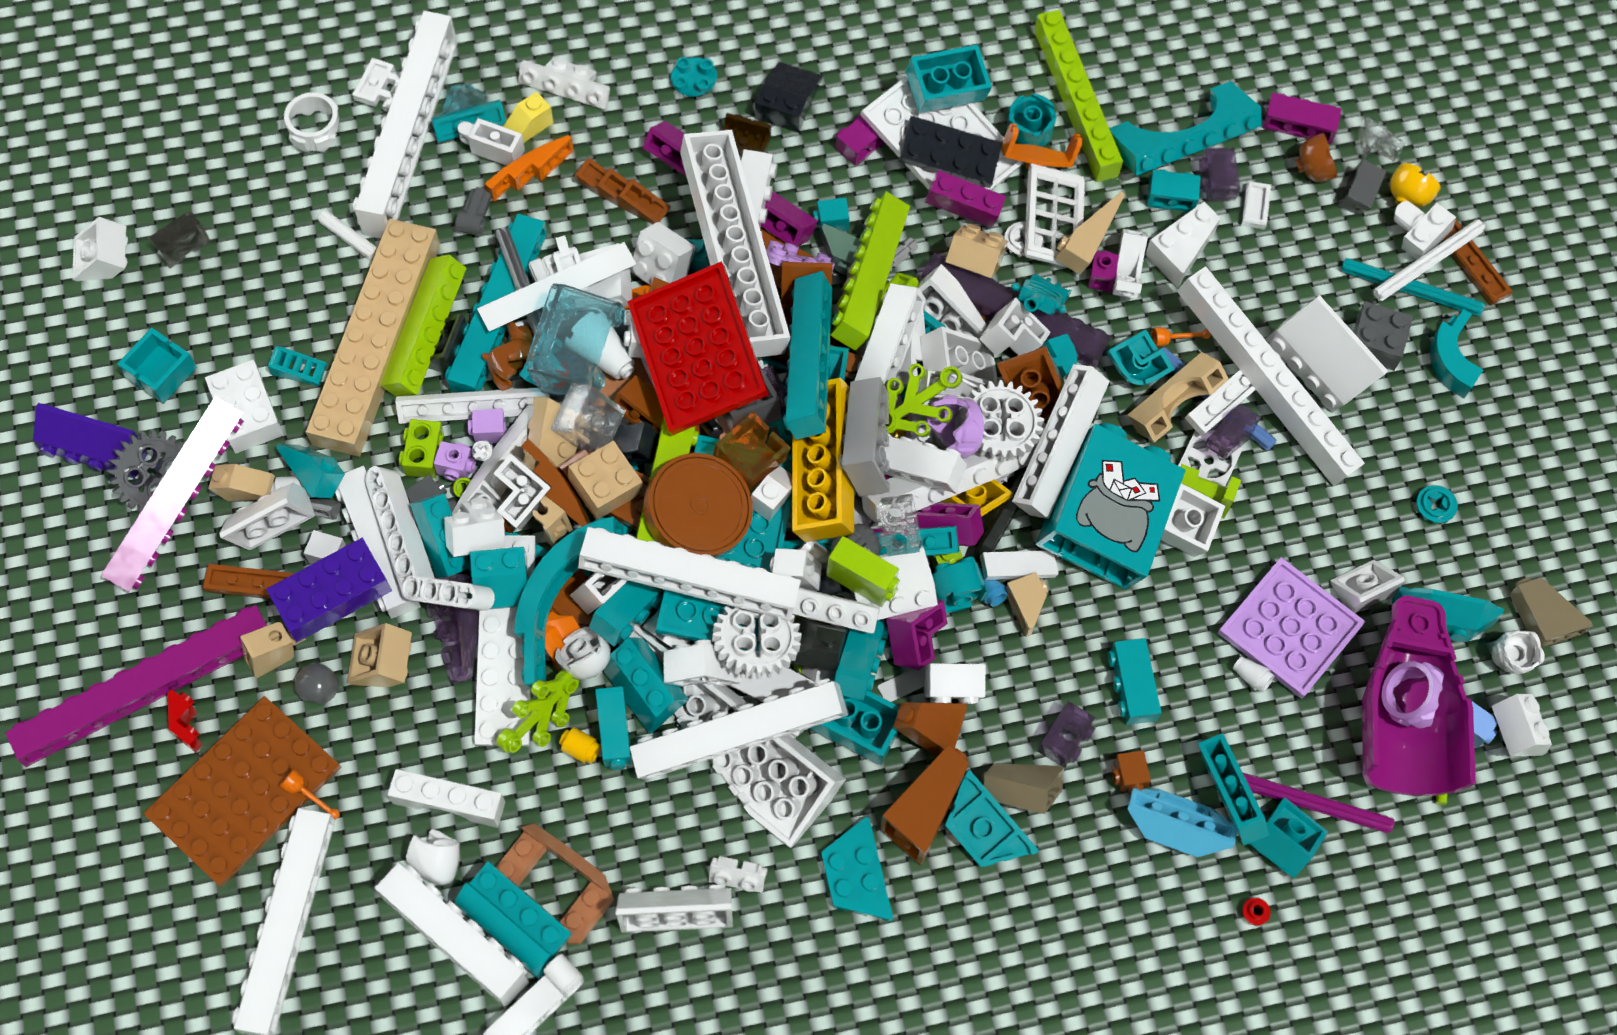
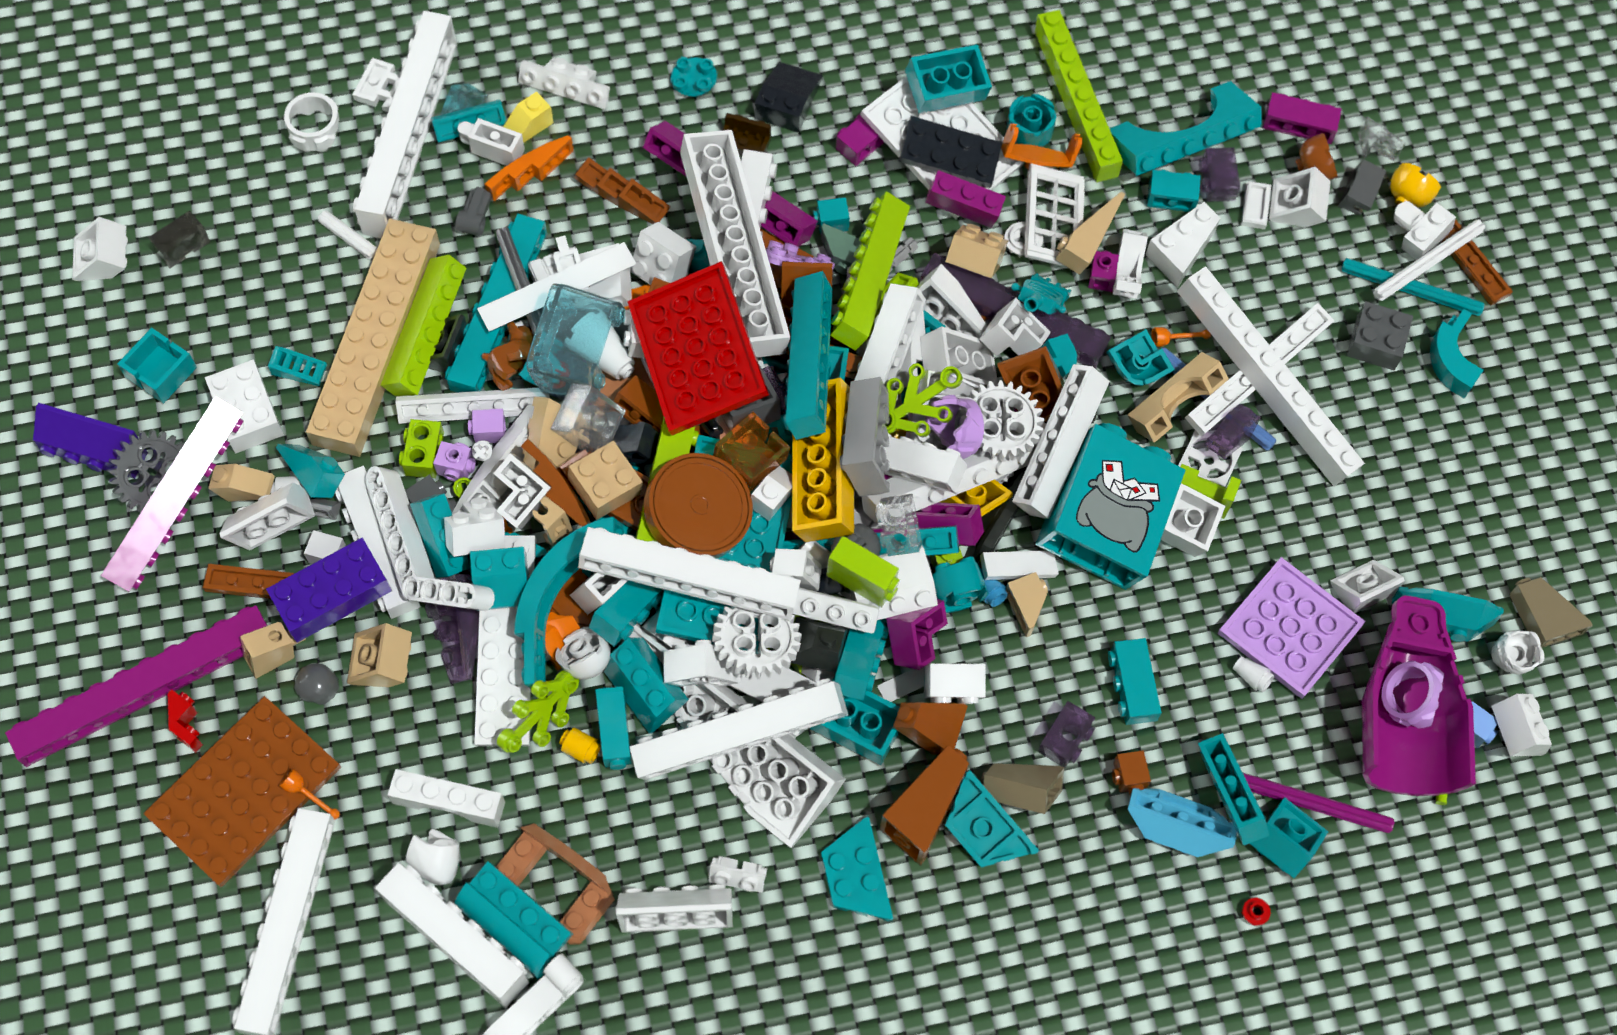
white slope [1266,295,1388,413] -> none
teal gear [1415,485,1458,524] -> none
none -> white slope [1269,167,1330,227]

